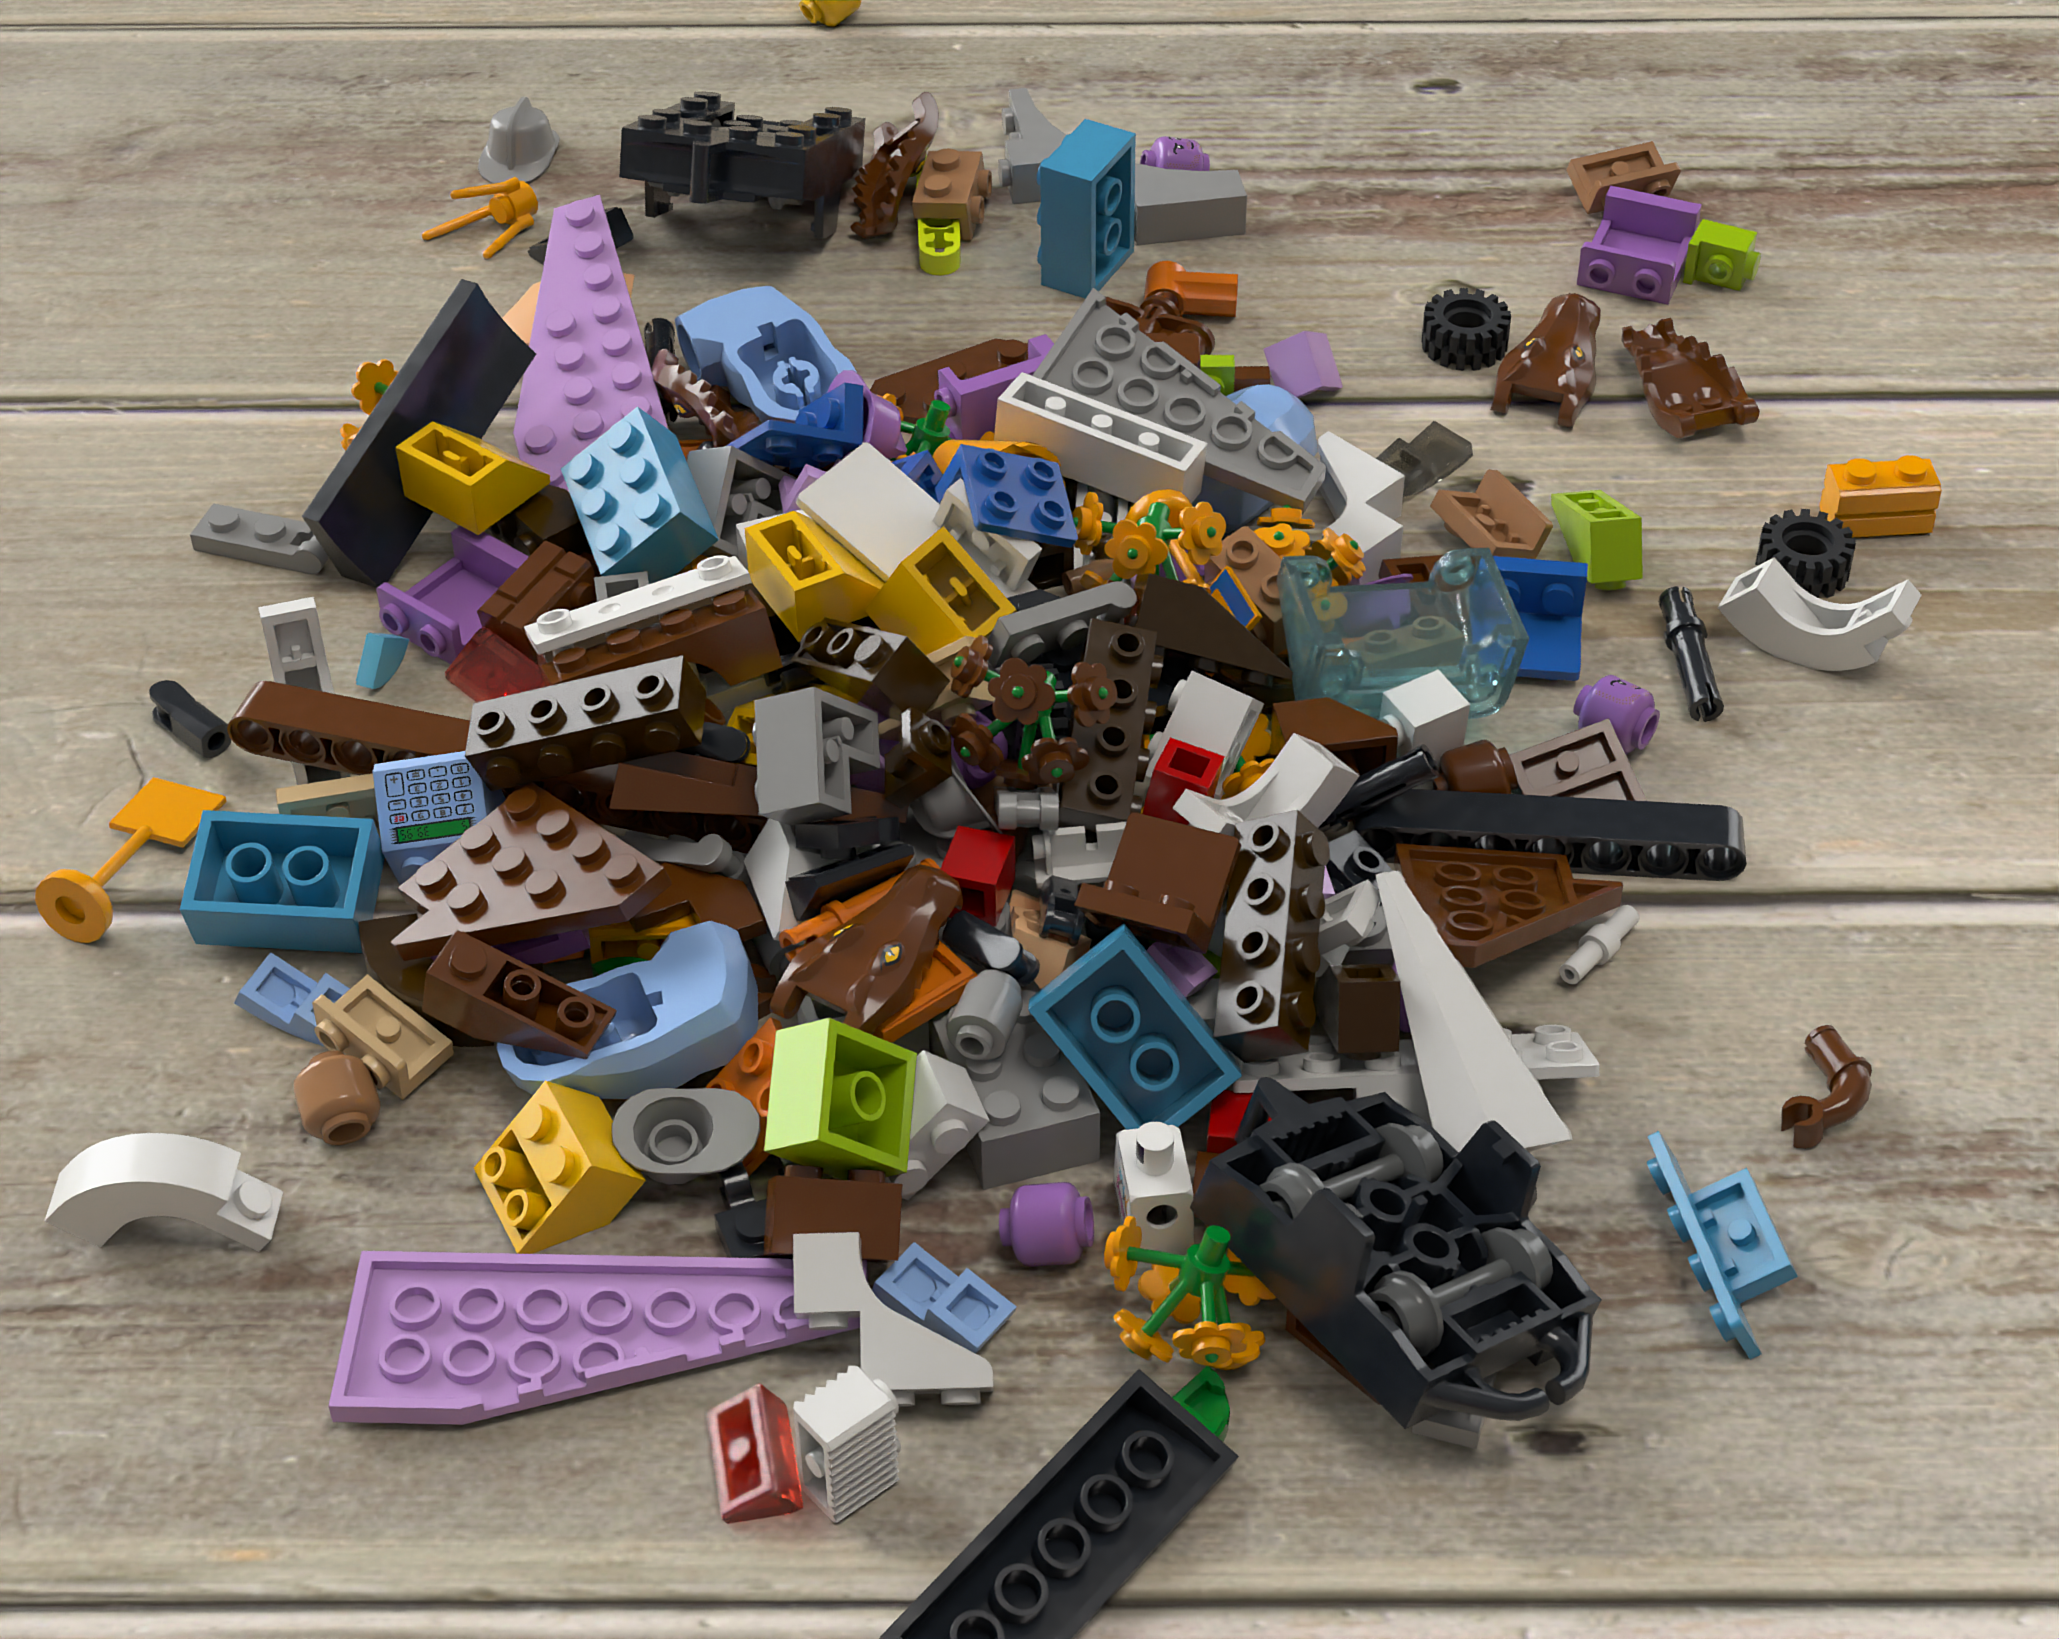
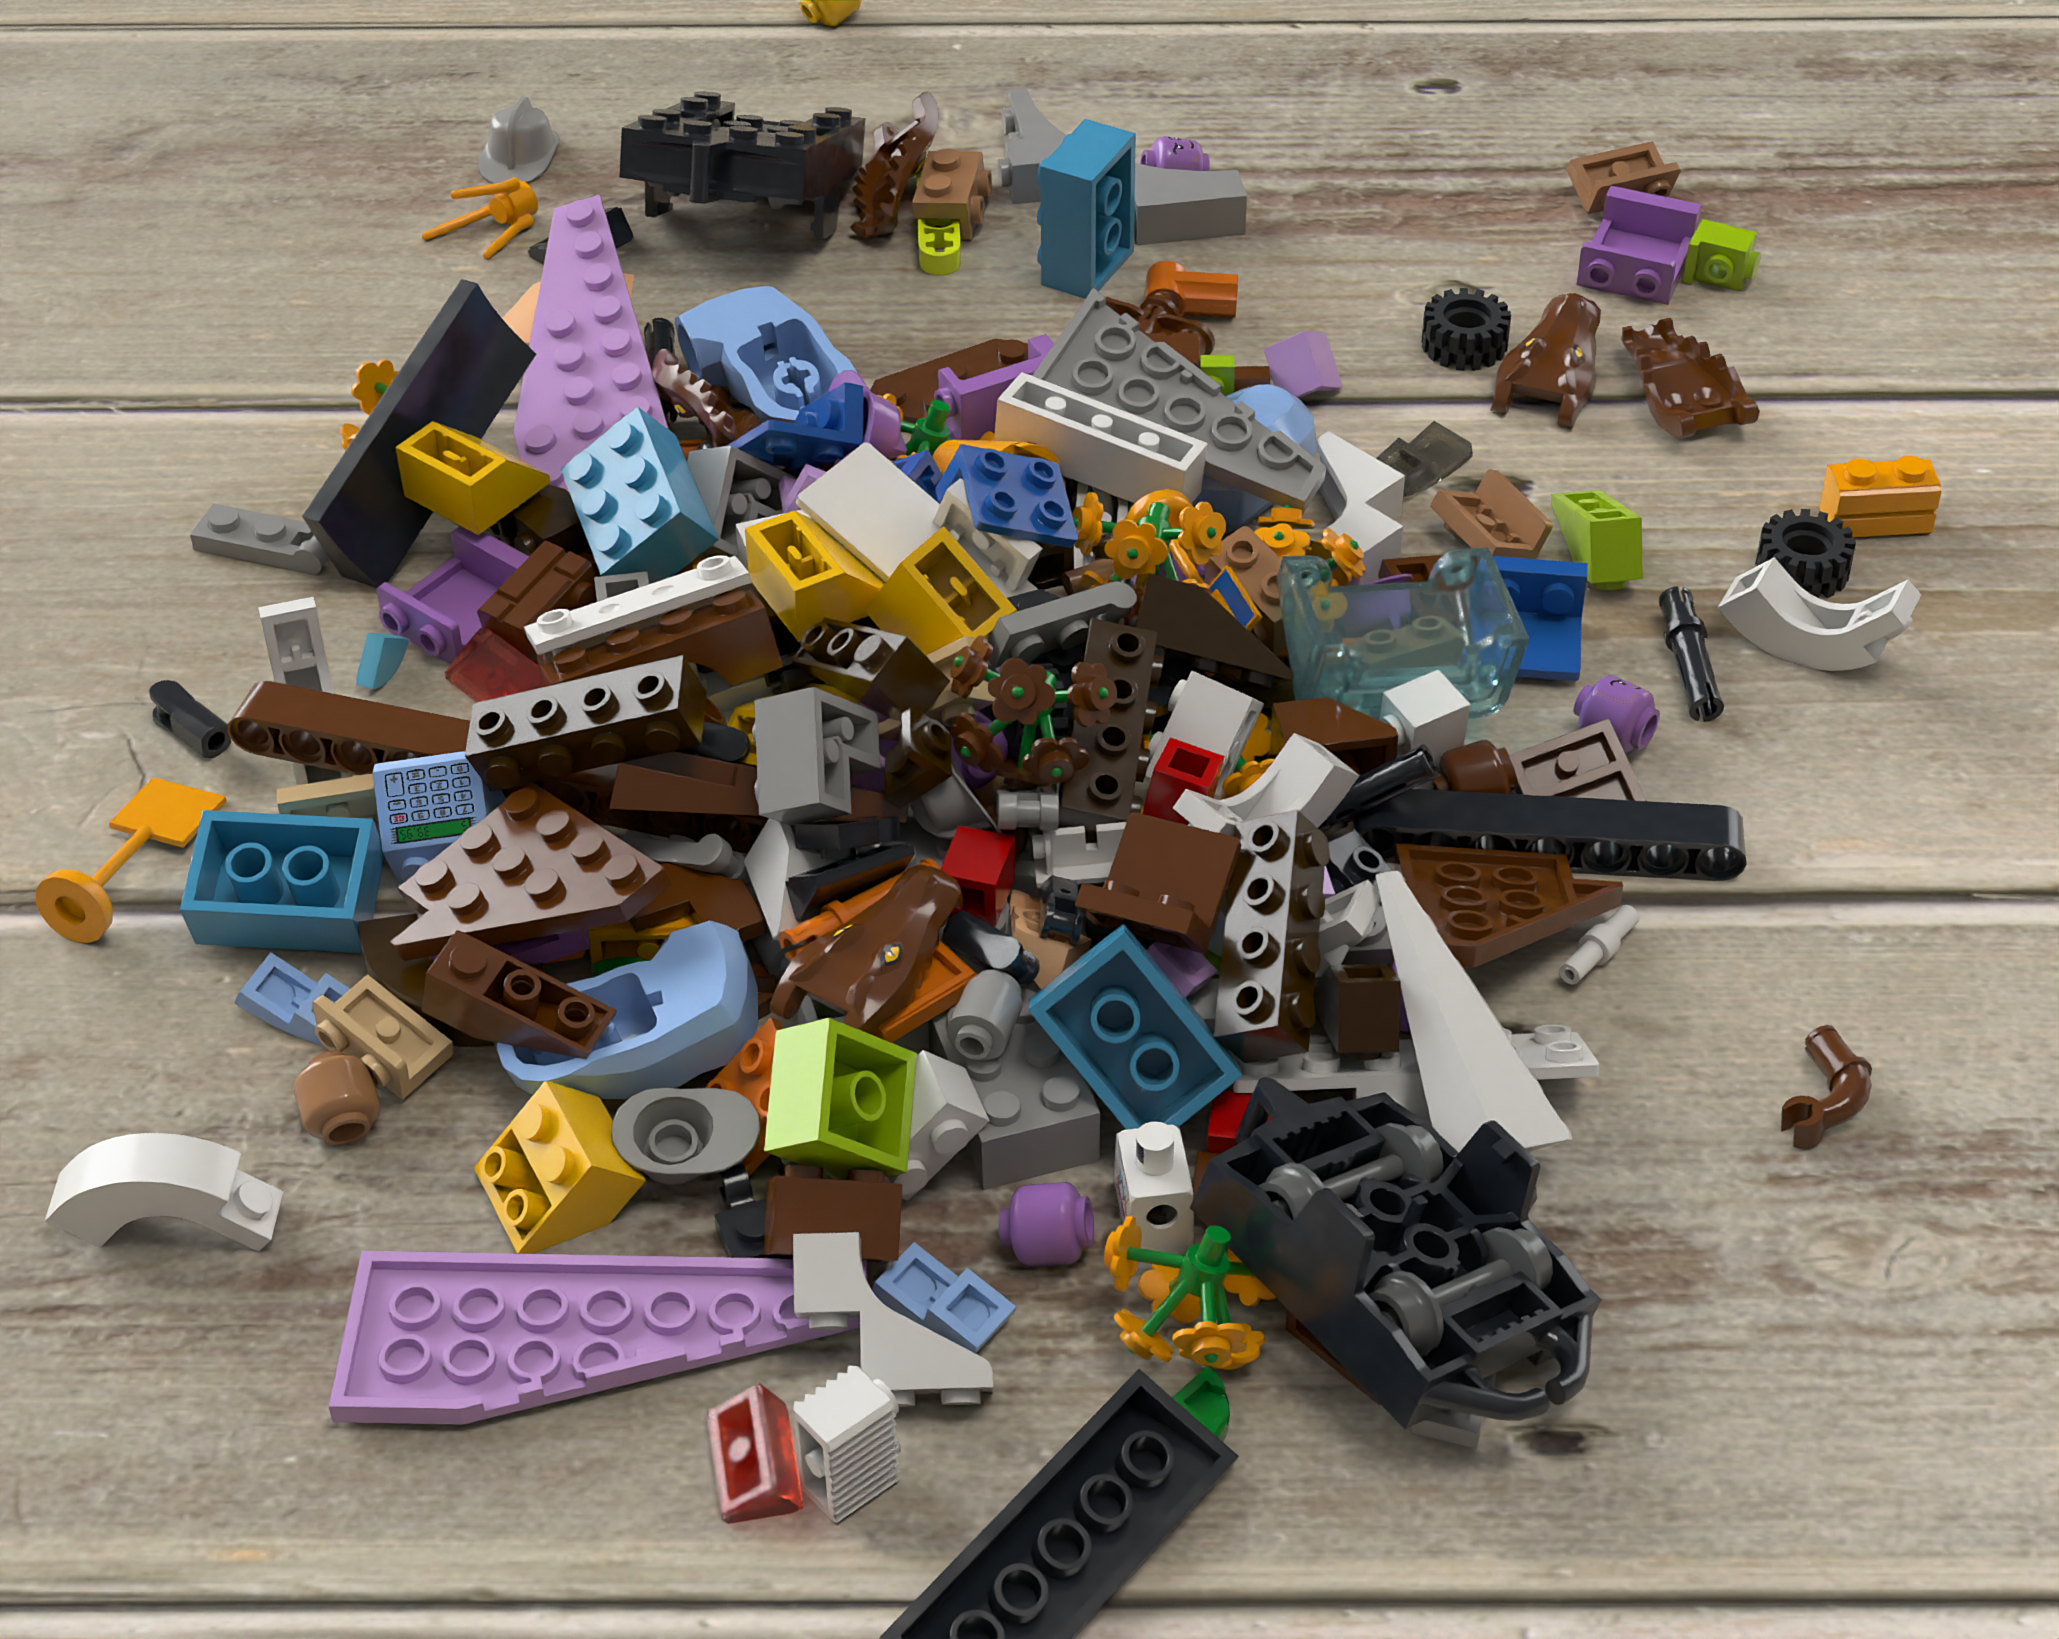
dark azure bracket [1647,1131,1798,1360] -> none

